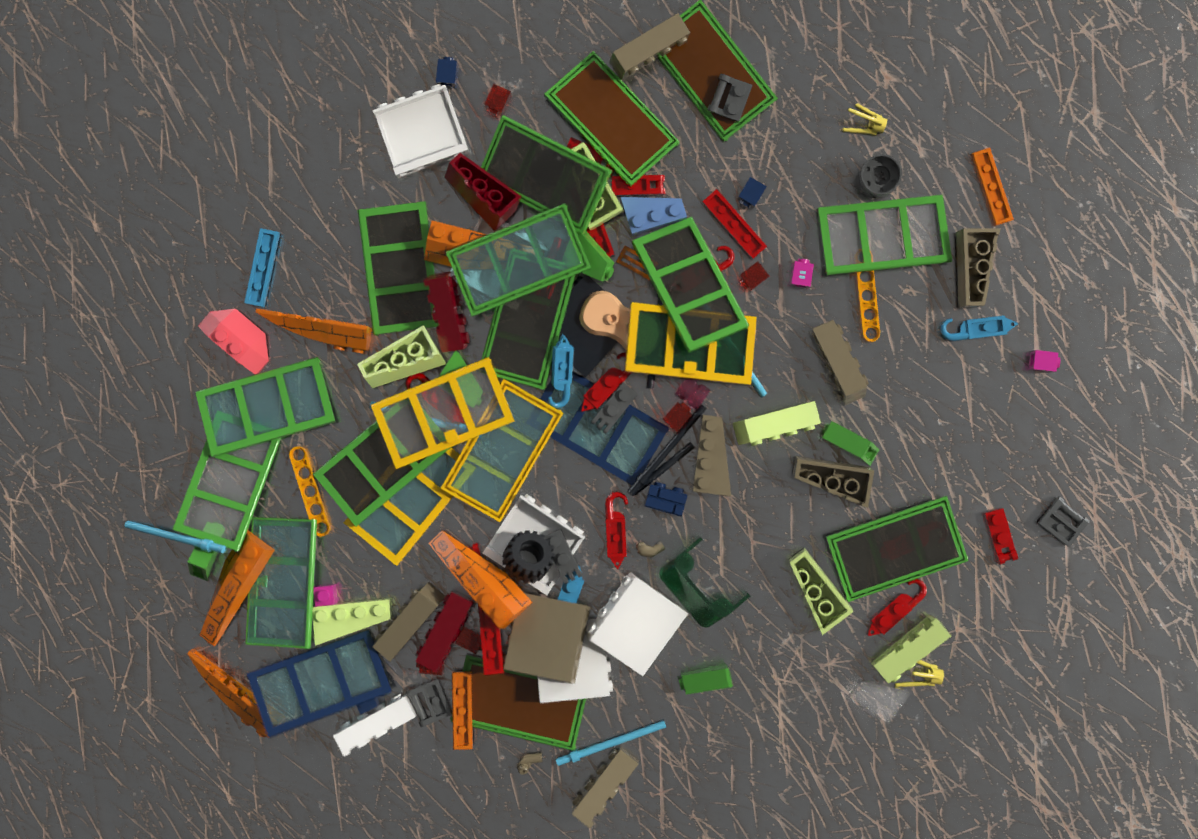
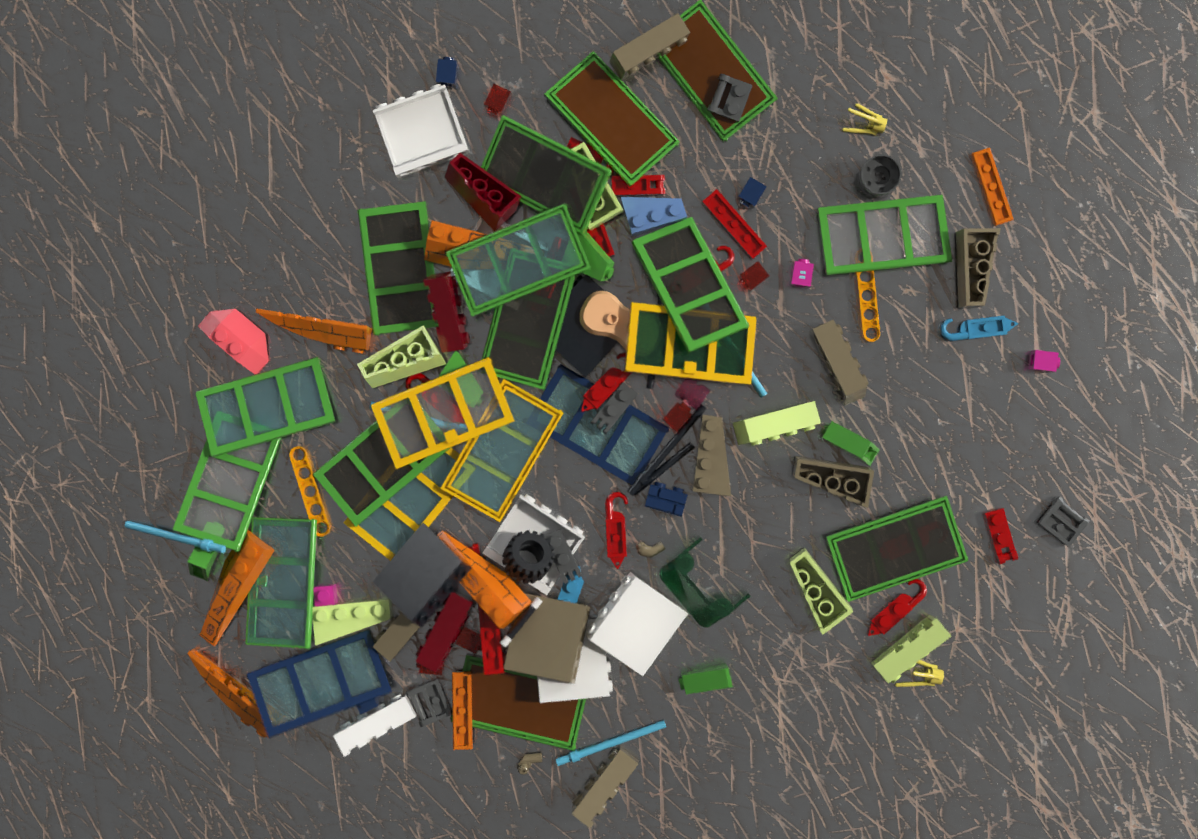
dark azure plate [244,228,280,307] -> none
dark azure plate [548,334,574,408] -> none
orange tile [616,246,658,280] -> none
clear slope [848,679,911,724] -> none
none -> black panel [373,523,472,627]
none -> black bar [500,597,543,647]

